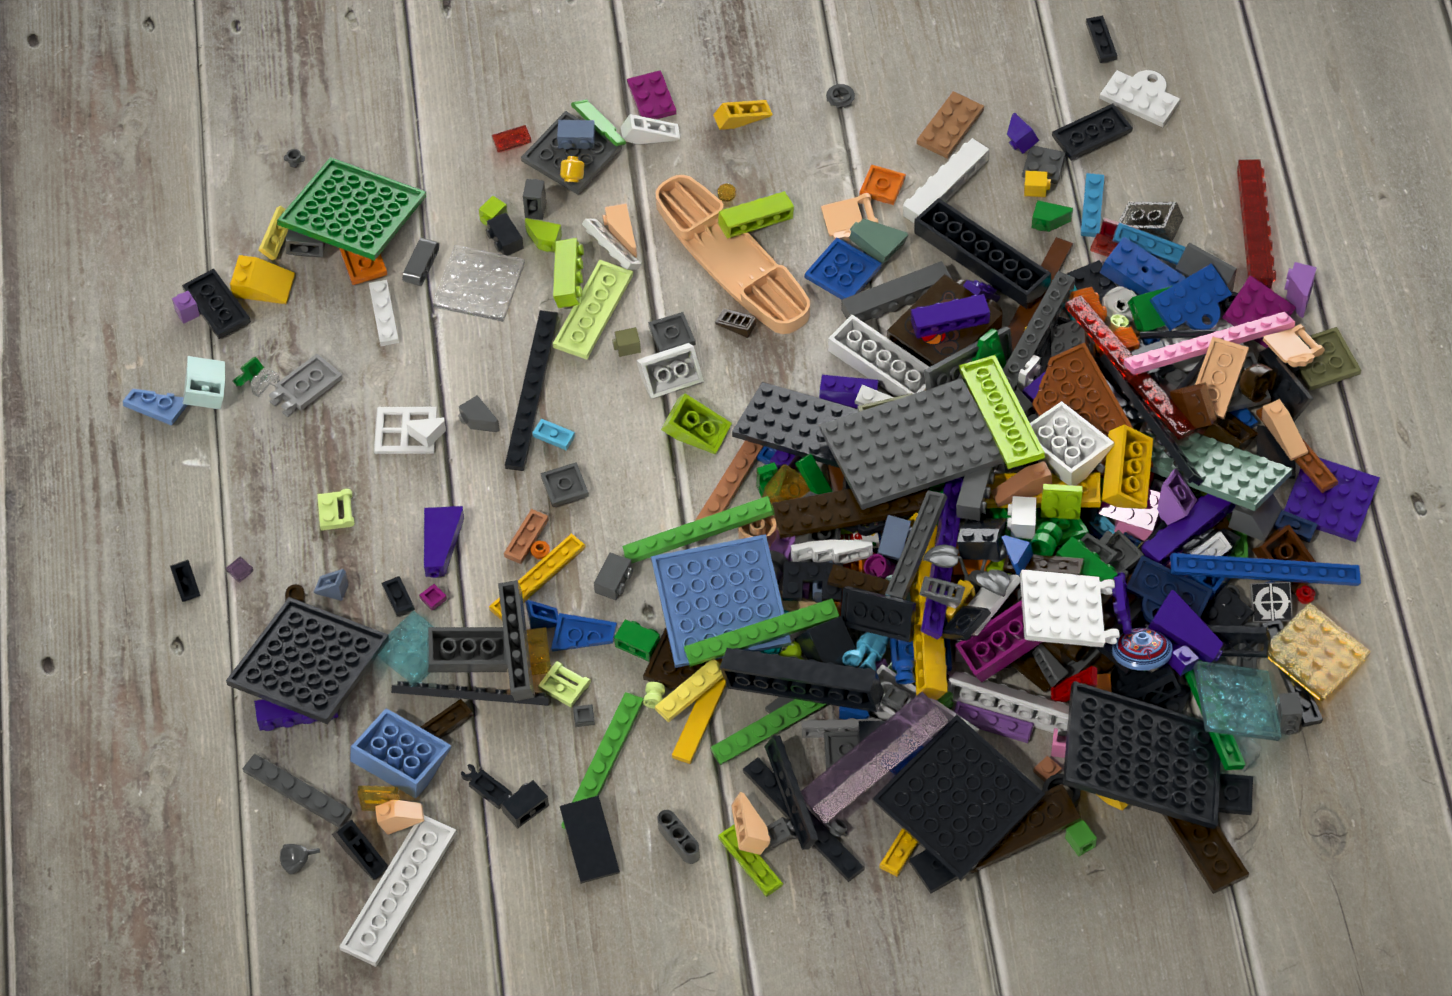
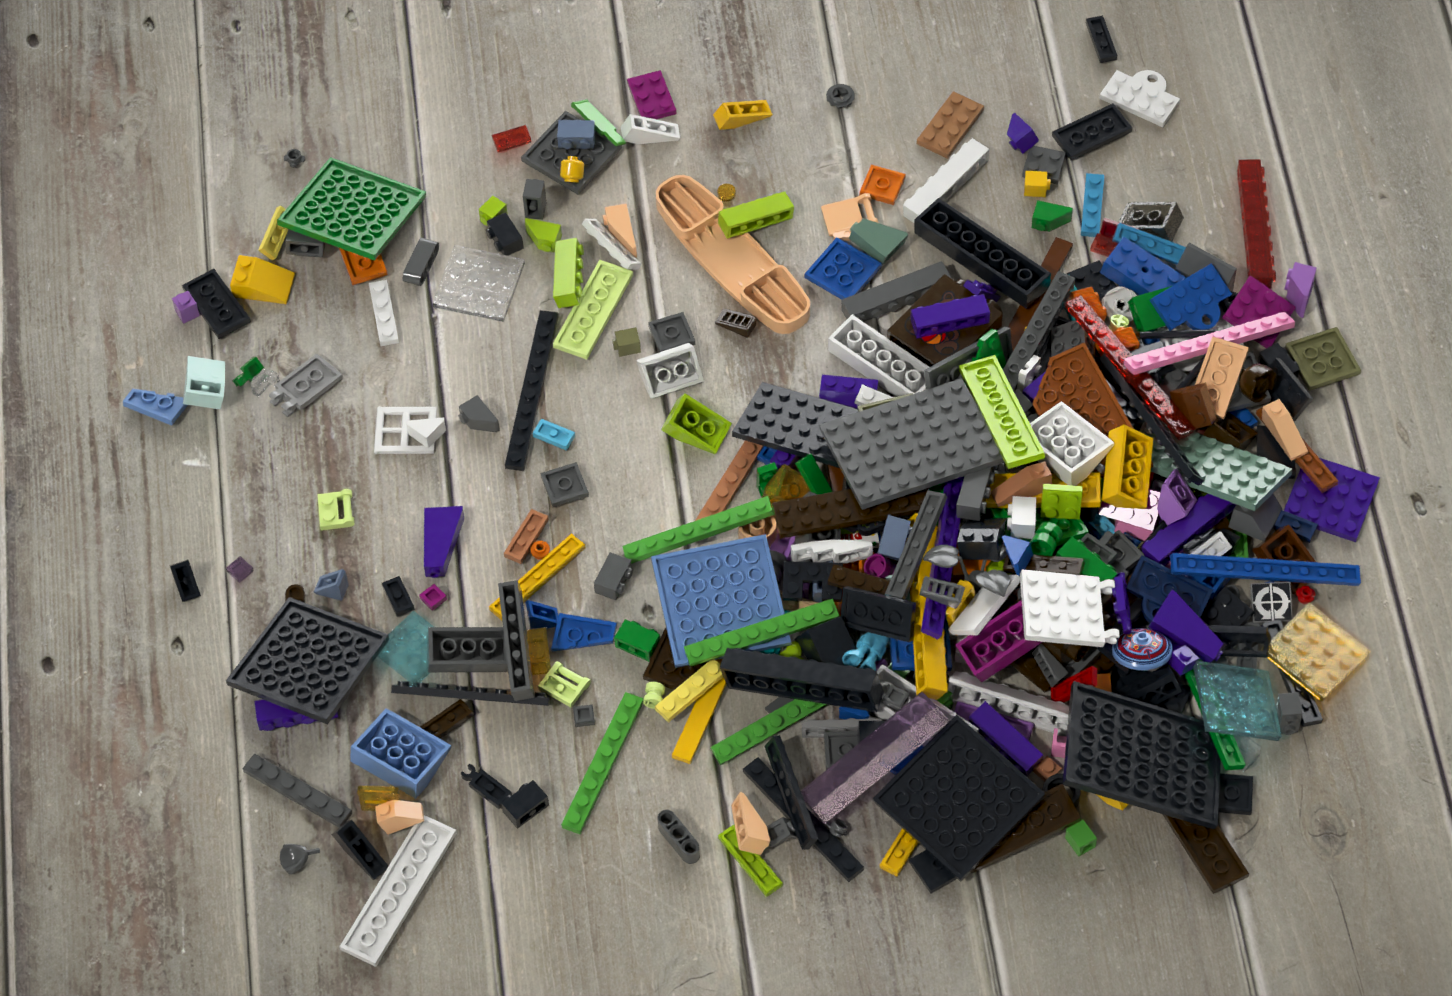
black tile [559,795,620,884] -> none
blue wheel [894,660,915,684] -> none
black tile [942,605,991,641] -> none
light nougat piece [1263,324,1325,367] -> none
none -> dark purple brick [968,701,1043,777]

